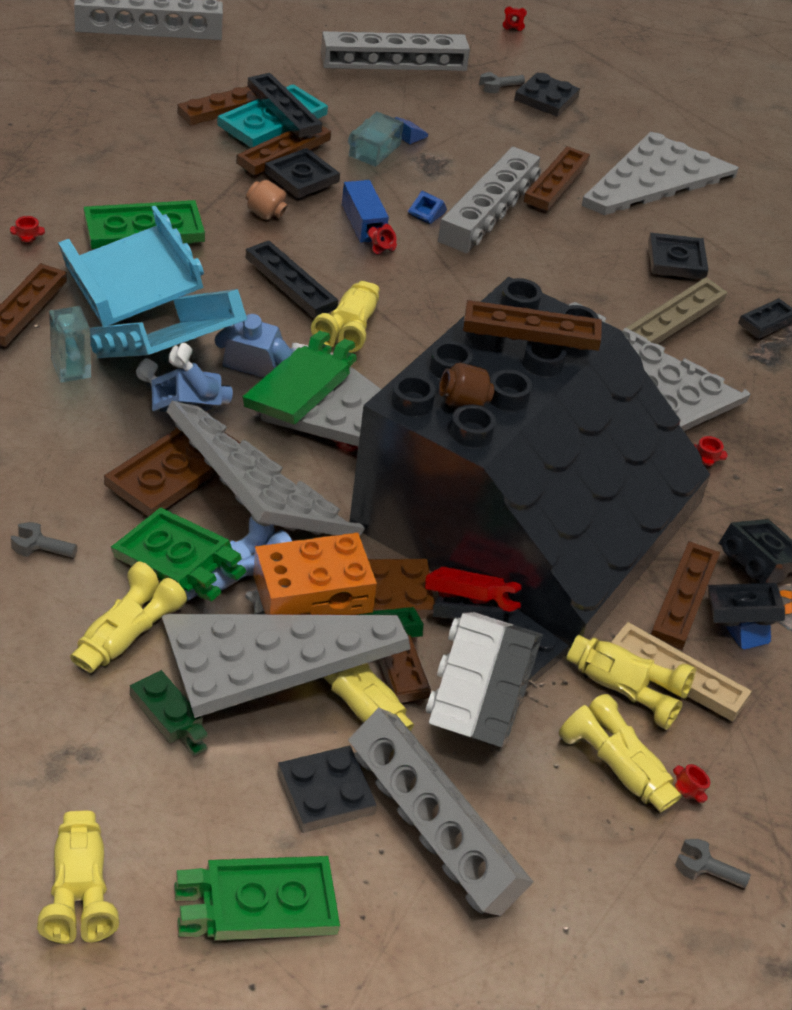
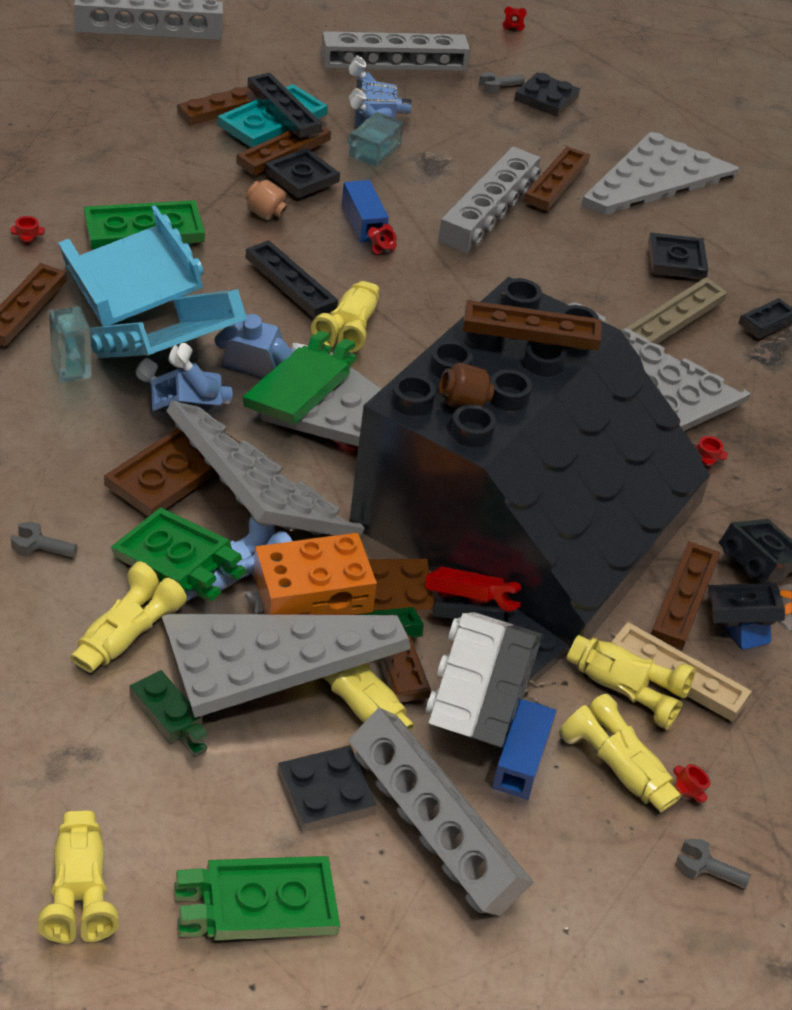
blue slope [392,117,429,144] -> none
blue slope [407,190,447,224] -> none
none -> torso [348,56,412,126]
none -> blue brick [492,699,557,800]

